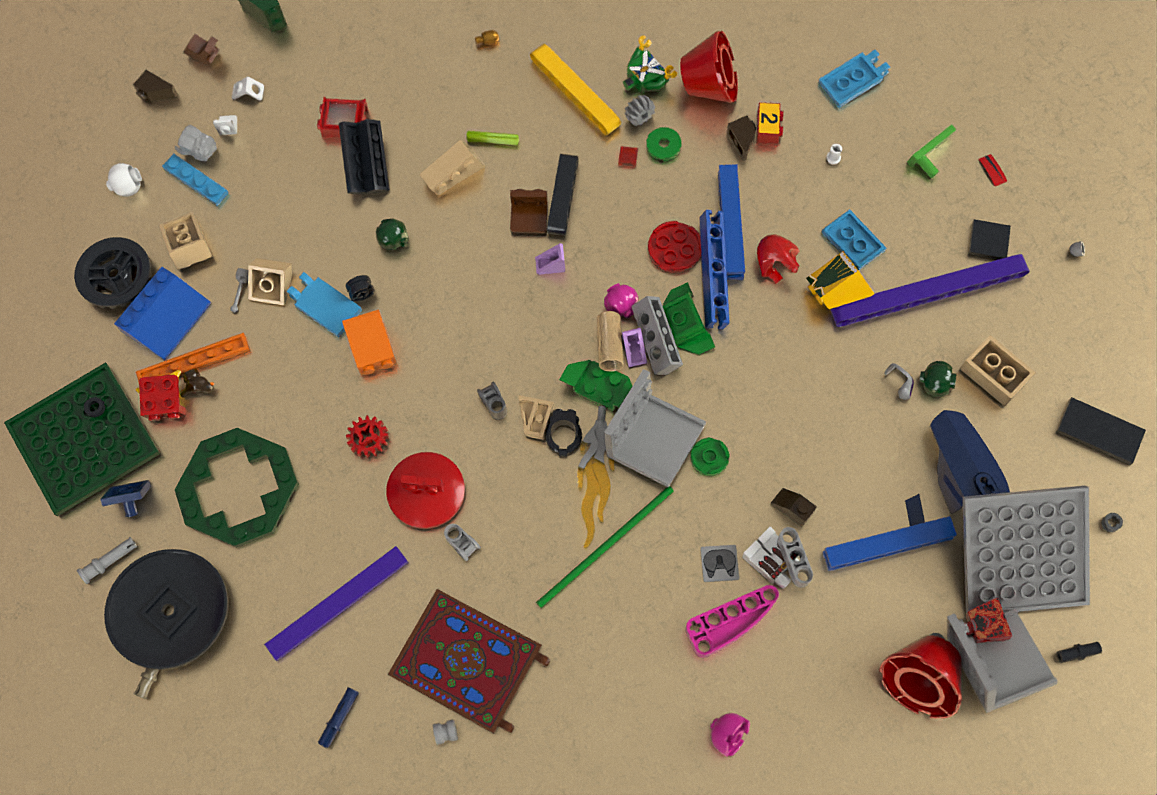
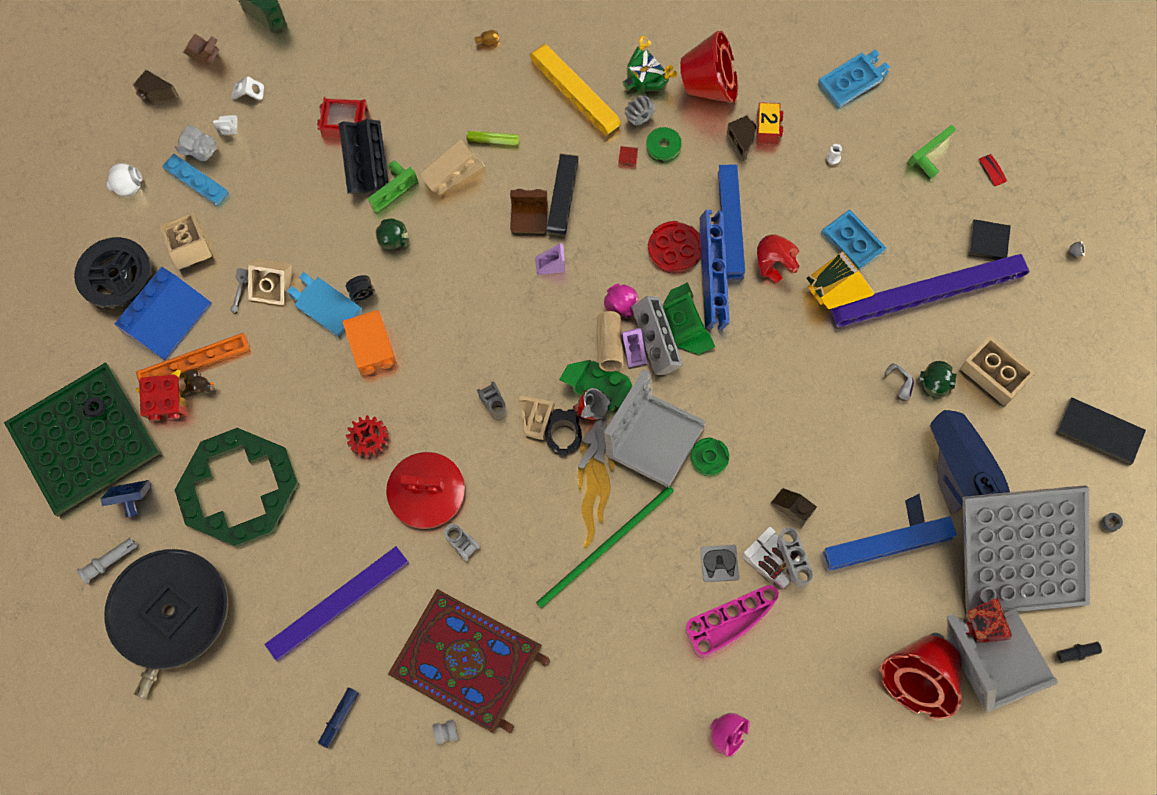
none -> bright green piece [368,161,419,213]
none -> light grey hat [573,388,611,420]

